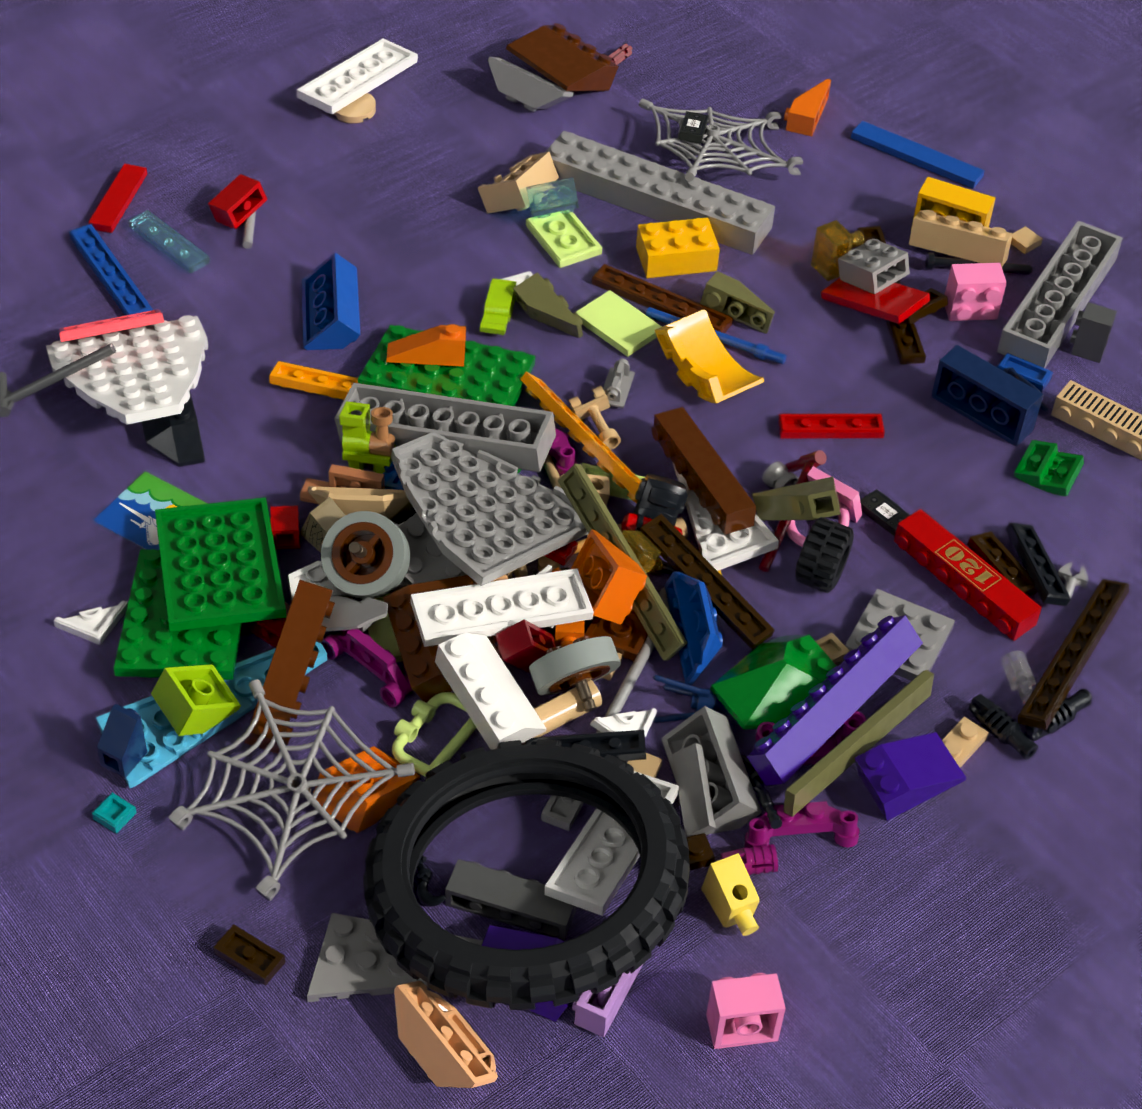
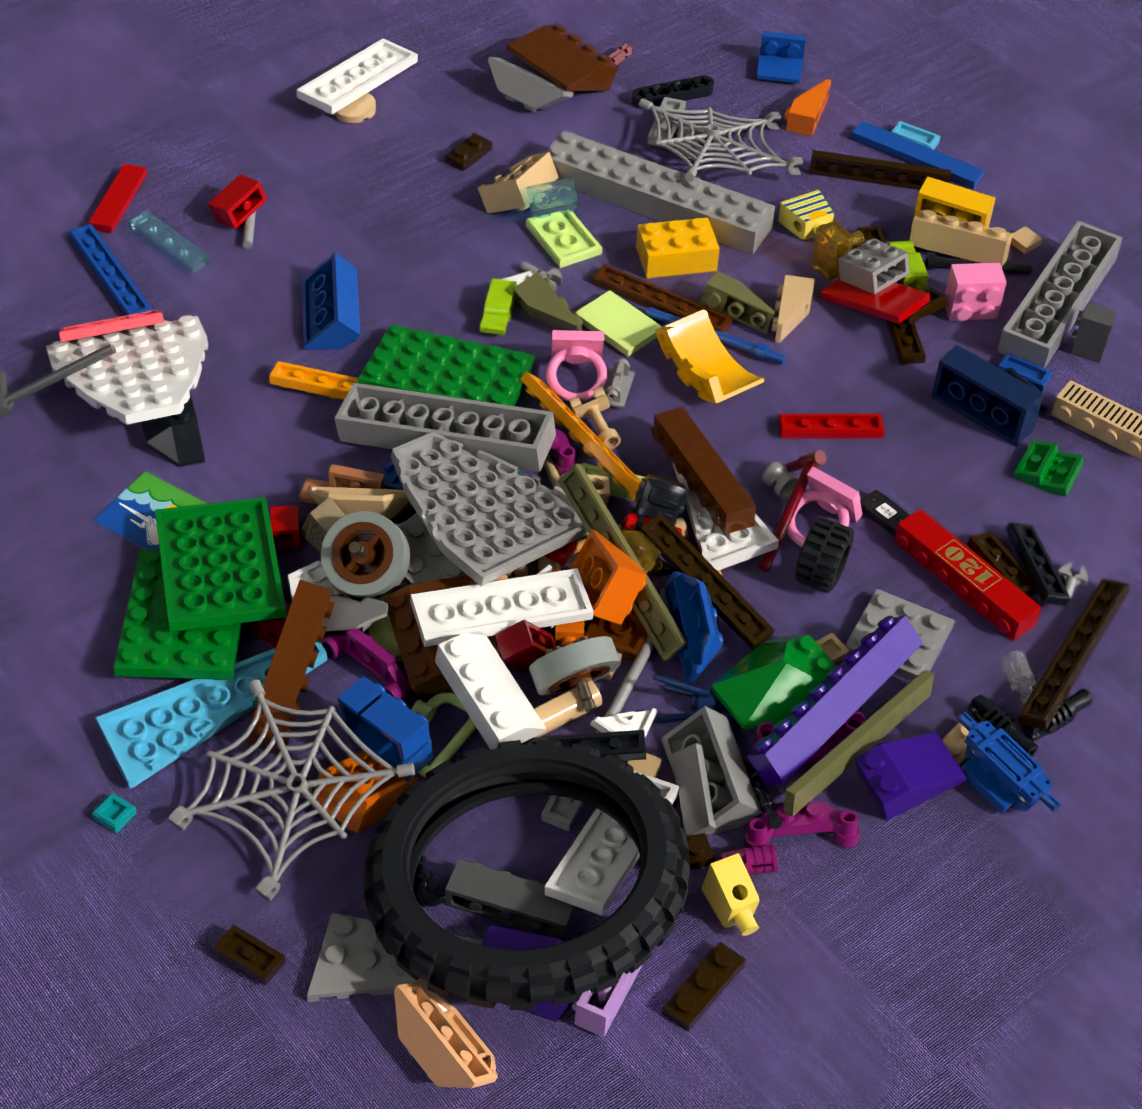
white tile [54,601,128,645] -> none
dark blue slope [97,704,147,778] -> none
lime slope [151,664,241,736] -> none
lime hips [339,401,396,474] -> none
orange slope [386,324,466,367] -> none
pearl dark grey tile [679,111,709,143] -> none
bright pink brick [706,973,786,1049] -> none
olive slope [753,476,841,520] -> none
none -> blue piece [338,676,433,781]
none -> dark brown plate [445,133,492,172]
none -> light grey bar [520,262,562,291]
none -> bright pink tile [546,330,608,403]
none -> black beam [632,75,714,109]
none -> light grey plate [647,97,686,148]
none -> dark brown plate [662,942,746,1032]
none -> blue bracket [757,31,806,84]
none -> tan slope [771,275,814,343]
none -> light yellow torso [778,190,834,242]
none -> dark brown plate [809,150,951,190]
none -> lime piece [888,240,929,291]
none -> medium azure tile [891,121,941,150]
none -> blue piece [957,711,1062,814]

